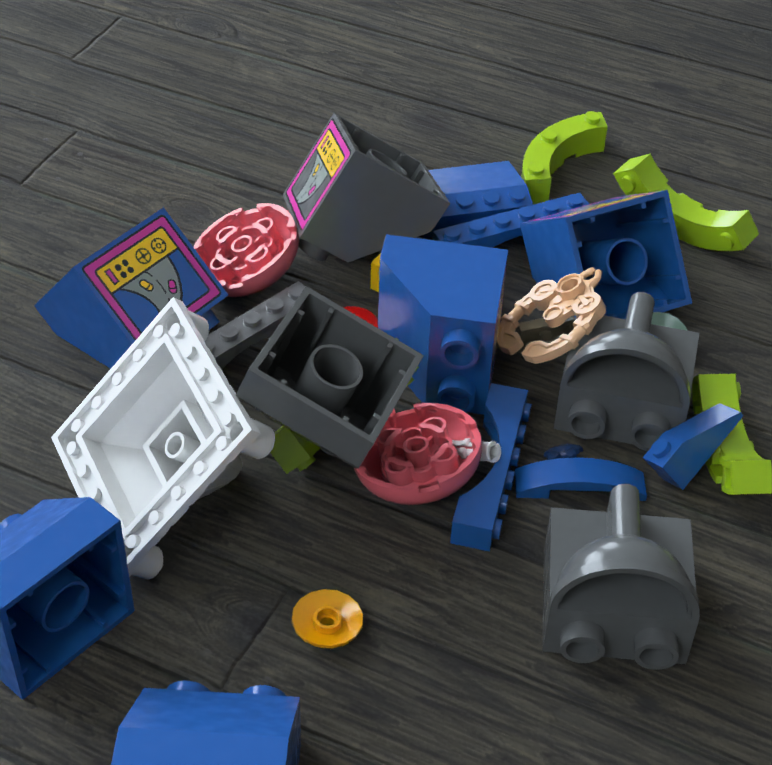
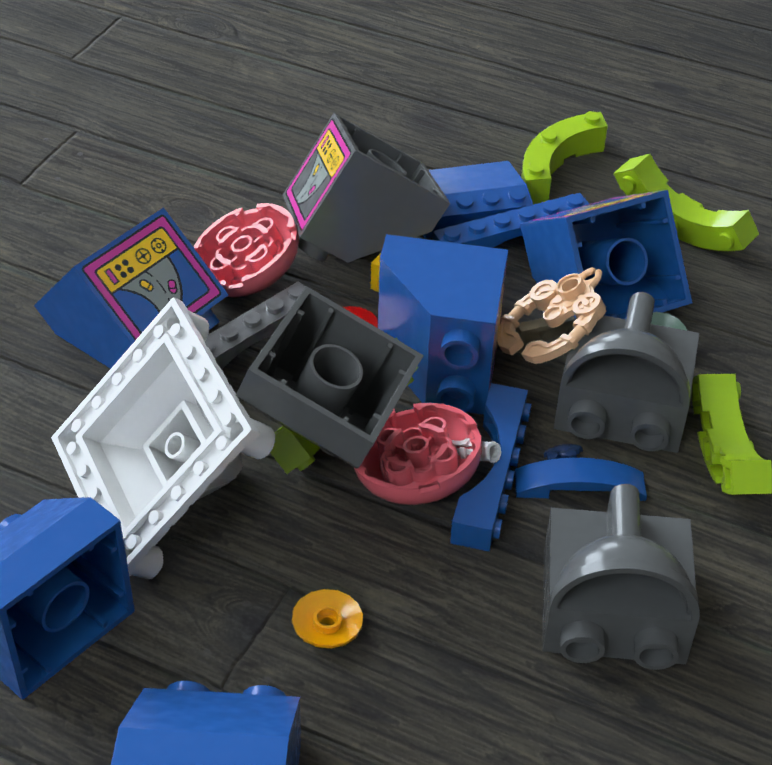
blue slope [643,403,744,490] -> none

